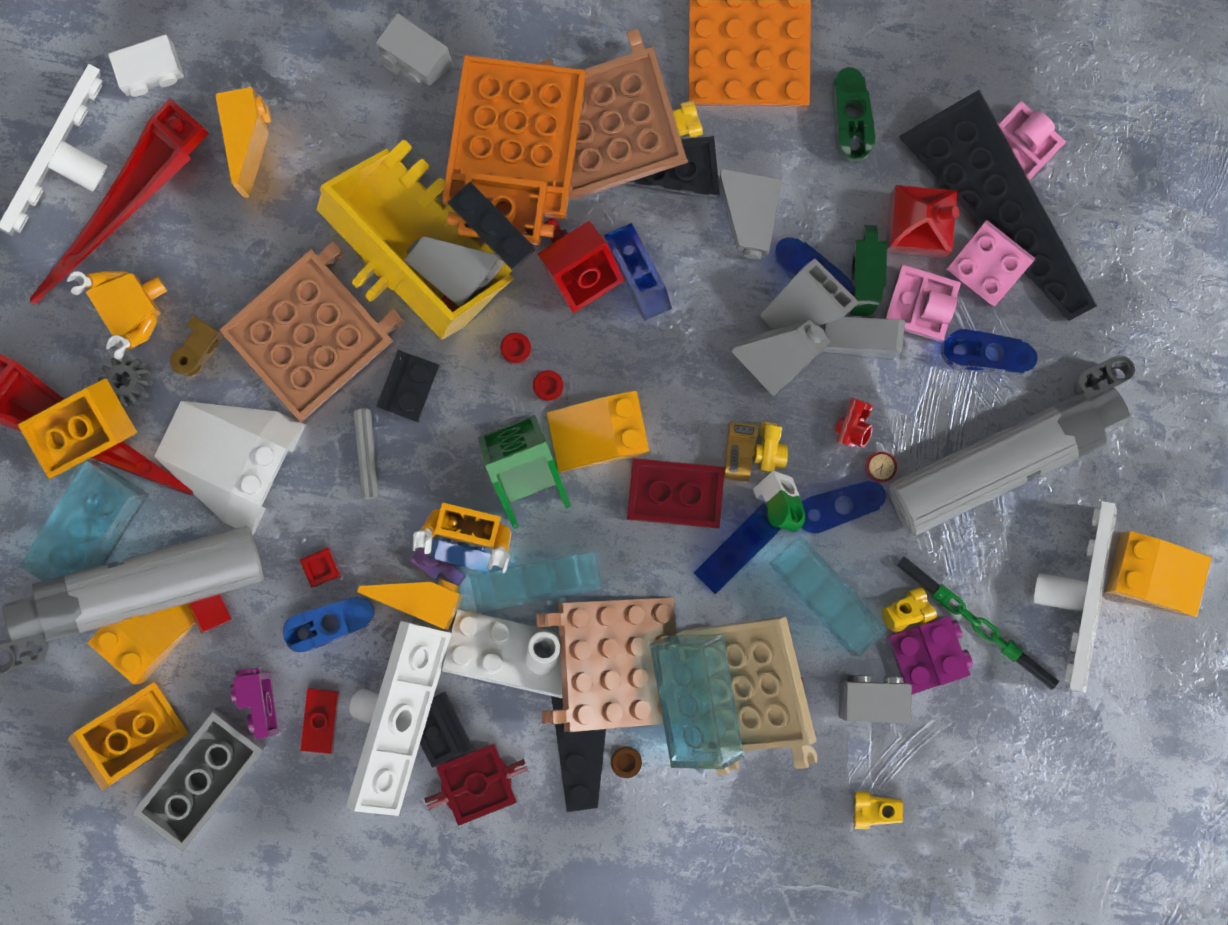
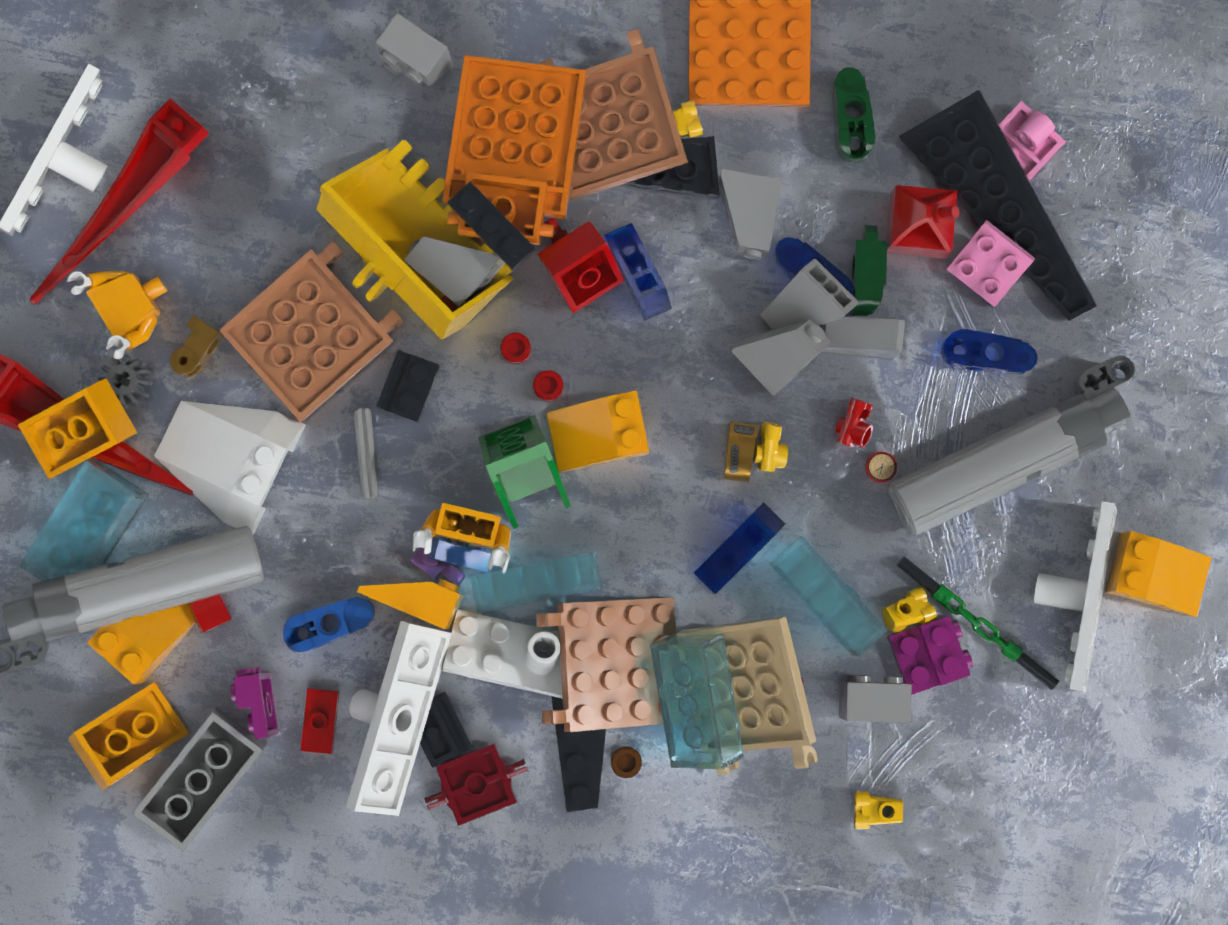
white piece [108,34,184,97] -> none
light orange slope [215,87,272,198] -> none
red tile [300,548,341,588] -> none
dark red plate [627,458,725,529] -> none
leg [753,471,805,532] -> none
clear blue piece [801,480,886,535] -> none
bright pink plate [885,264,961,342] -> none

